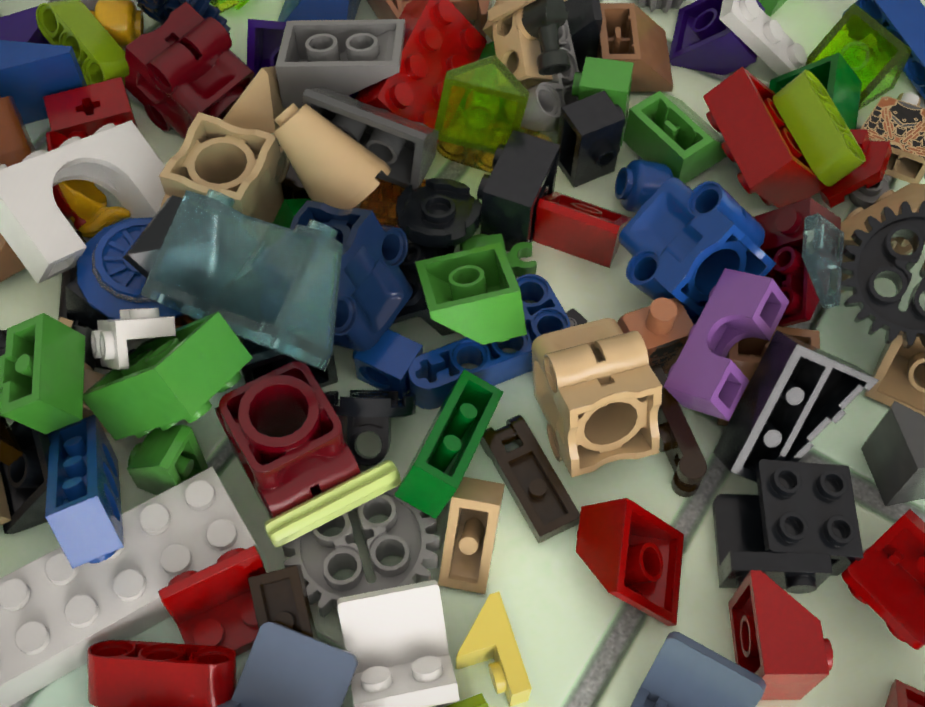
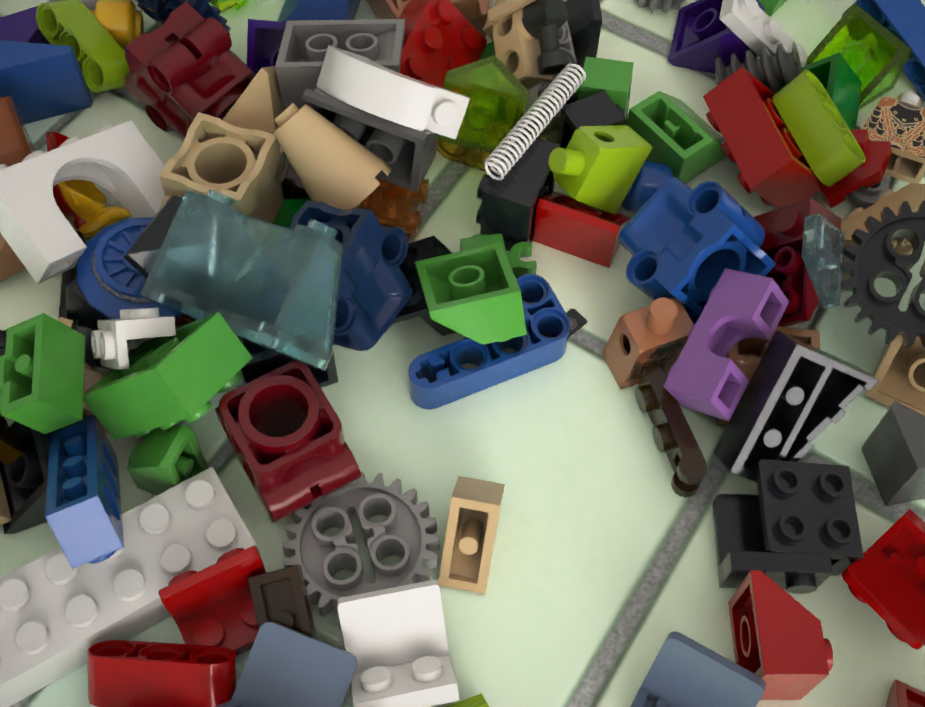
red brick [43,77,138,139] -> none
yellowish green axle [264,460,401,547] -> none
black tile [324,390,416,466] -> none
blue brick [352,329,423,400] -> none
green brick [394,369,504,519] -> none
black tile [396,178,481,253] -> none
light yellow slope [456,592,532,707] -> none
dark brown plate [480,415,580,543] -> none
tan piece [531,318,662,478] -> none
red slope [576,498,684,626] -> none
medium nougat slope [596,3,673,92] -> none
none -> white arch [316,45,470,139]
none -> white piece [484,63,586,180]
none -> lime torso [548,125,653,214]
none -> dark grey piece [715,42,802,94]

